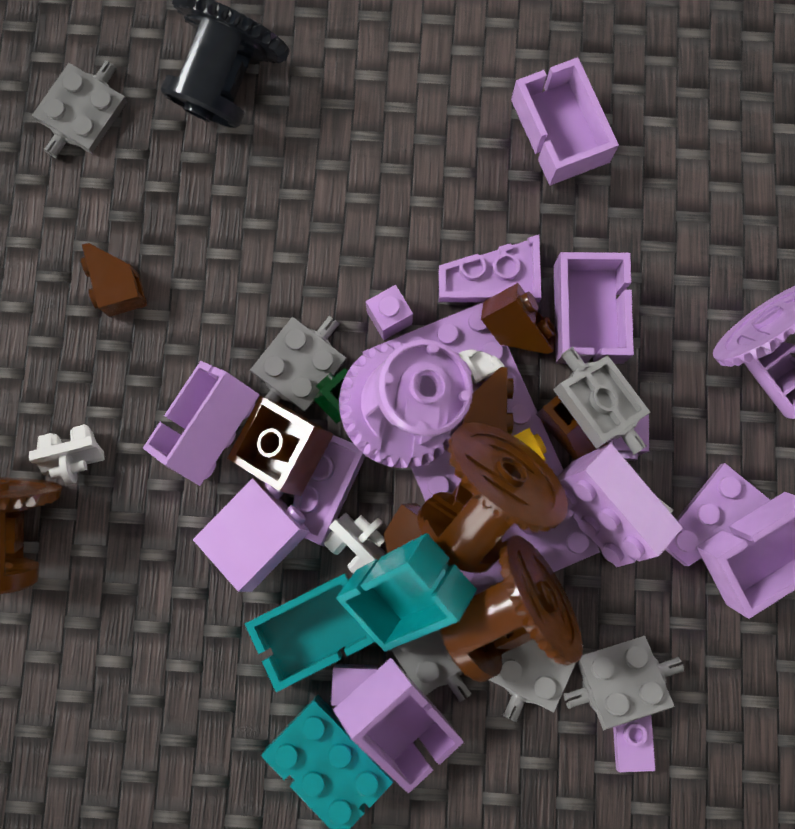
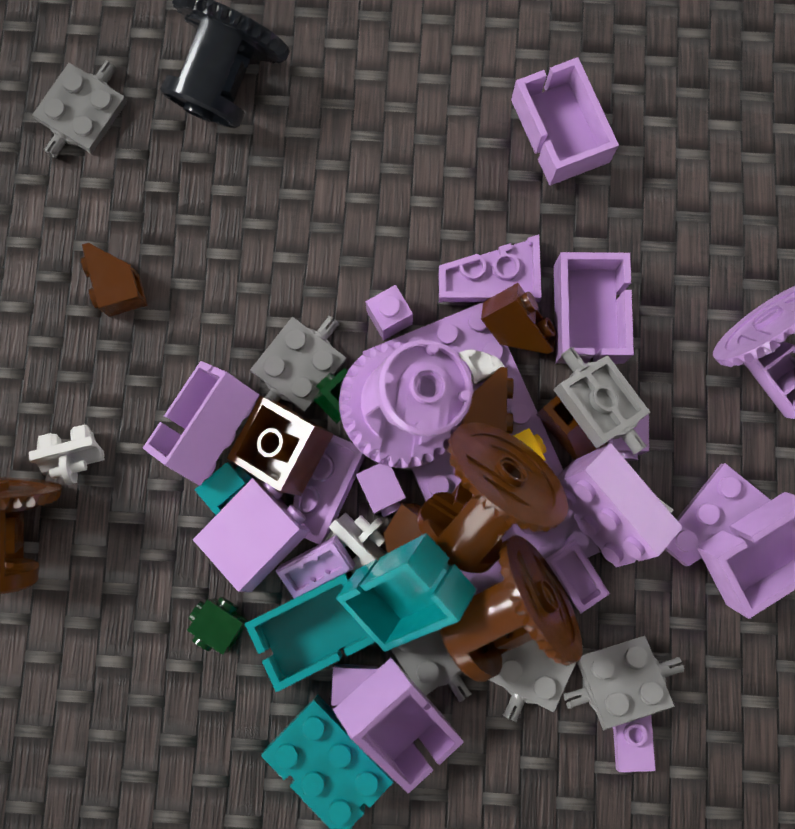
none -> dark green brick [187,597,249,655]
none -> teal brick [194,462,252,515]
none -> lavender plate [276,535,355,599]
none -> lavender brick [356,463,406,518]
none -> lavender tile [545,539,610,613]

